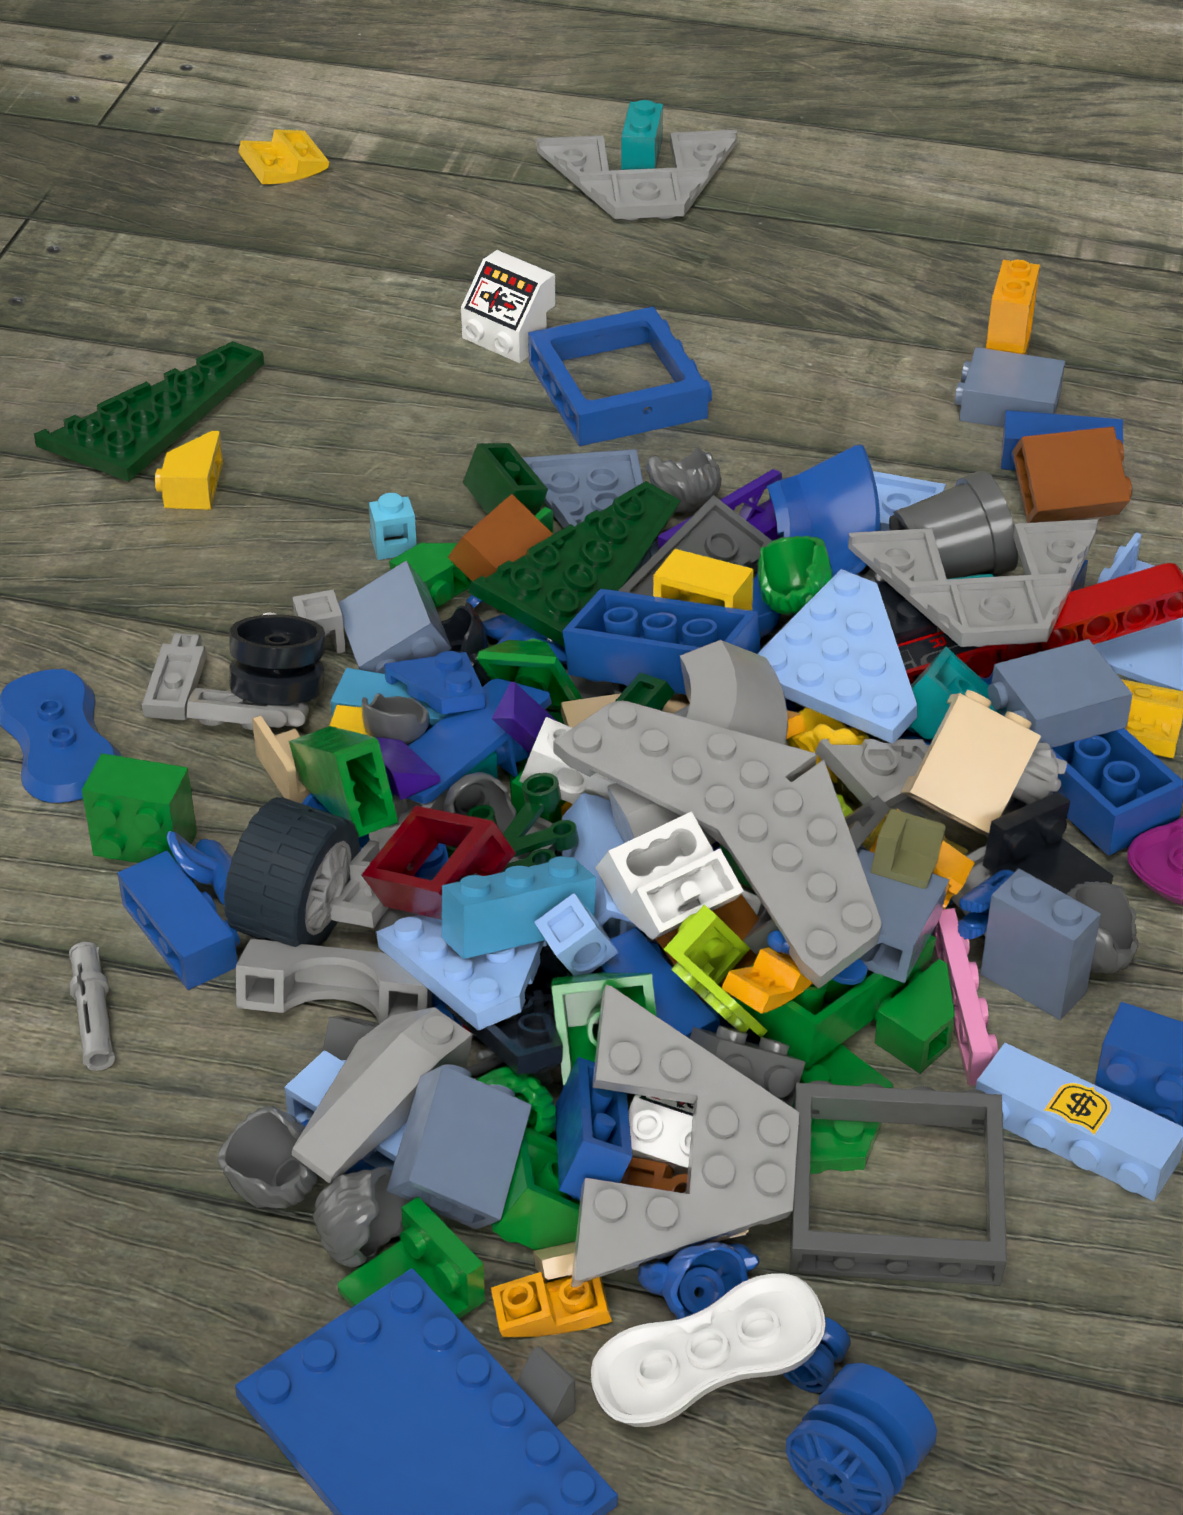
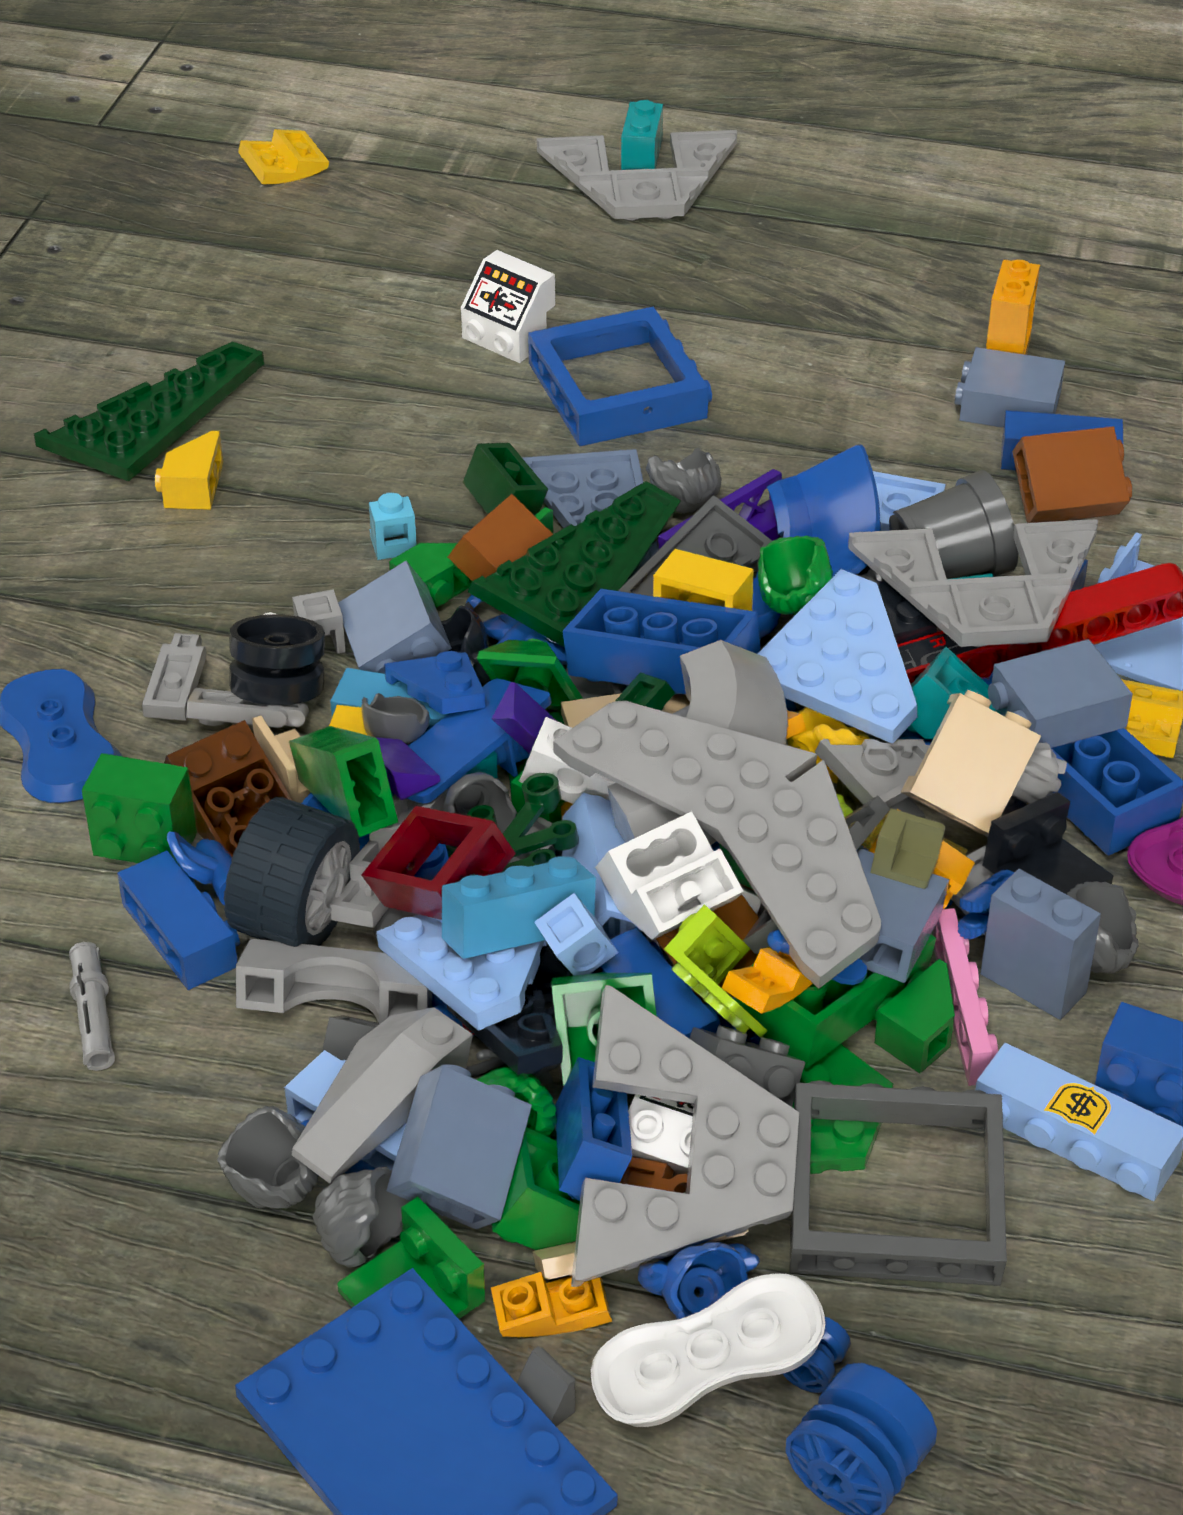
none -> reddish brown slope [164,720,293,857]

